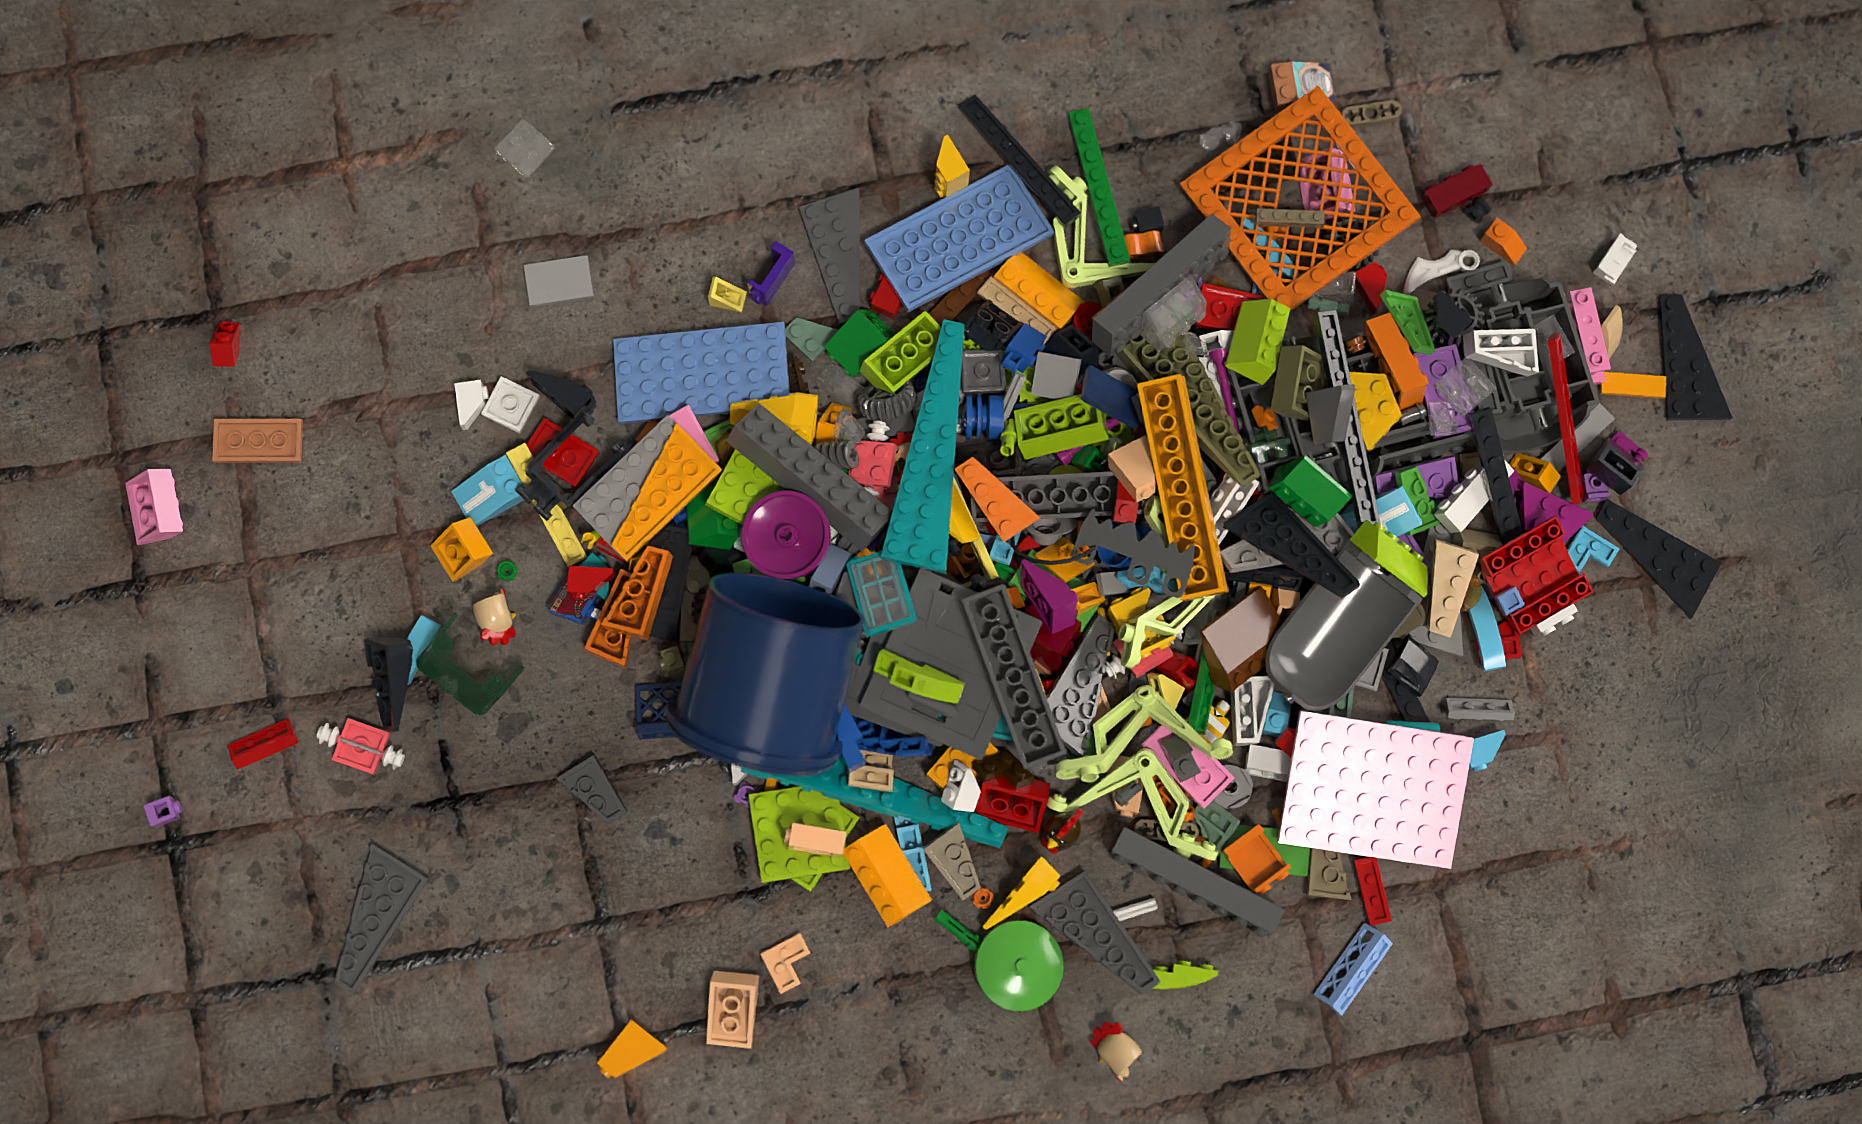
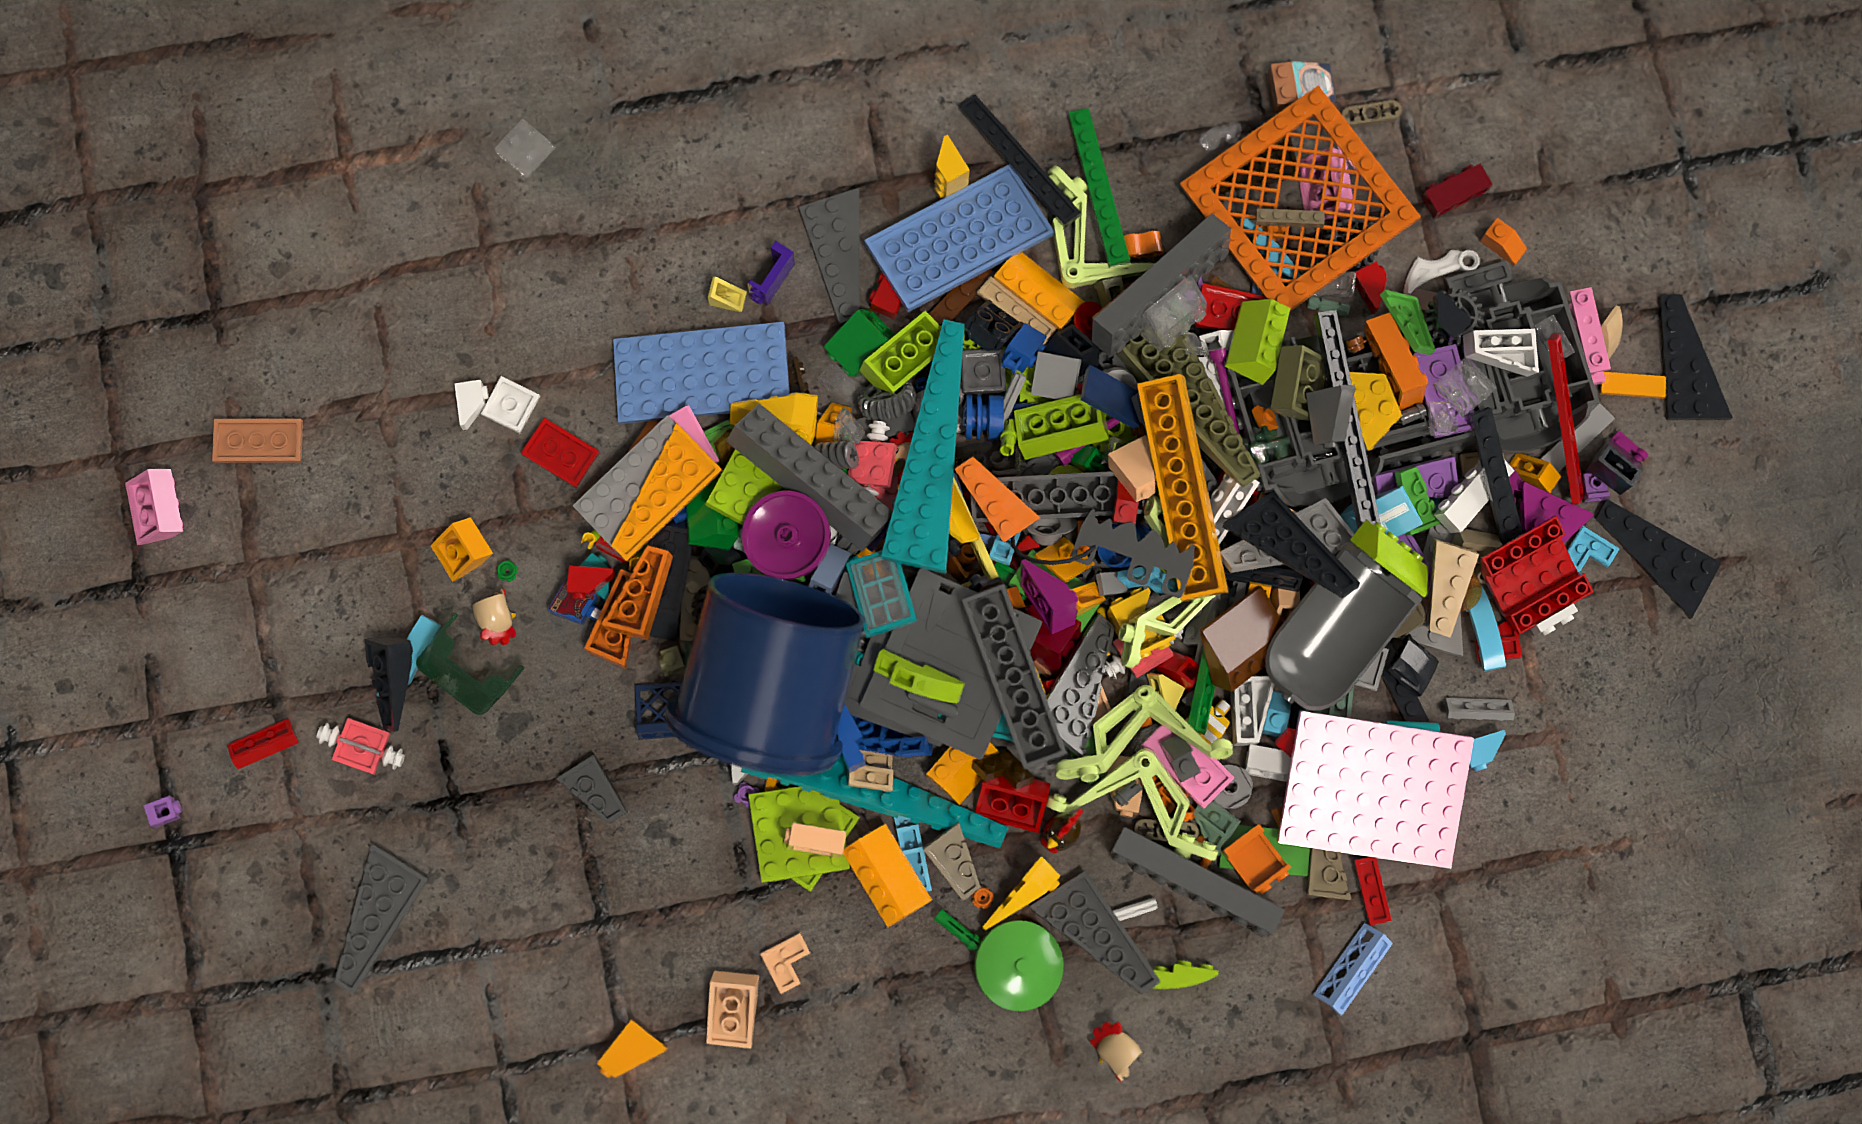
red slope [210,321,241,367] -> none
medium azure slope [451,455,524,527] -> none
light yellow tile [506,443,588,568] -> none
black piece [515,399,637,521] -> none
light grey tile [524,255,594,308] -> none
black slope [526,370,597,420] -> none
sand green wing [785,317,838,363] -> none
white slope [941,760,981,812] -> none
black brick [1131,206,1165,234] -> none
green slope [1268,455,1352,527] -> none
black wheel [1464,197,1491,224] -> none
medium blue tile [1495,586,1525,616] -> none
white hinge [1593,233,1637,286] -> none

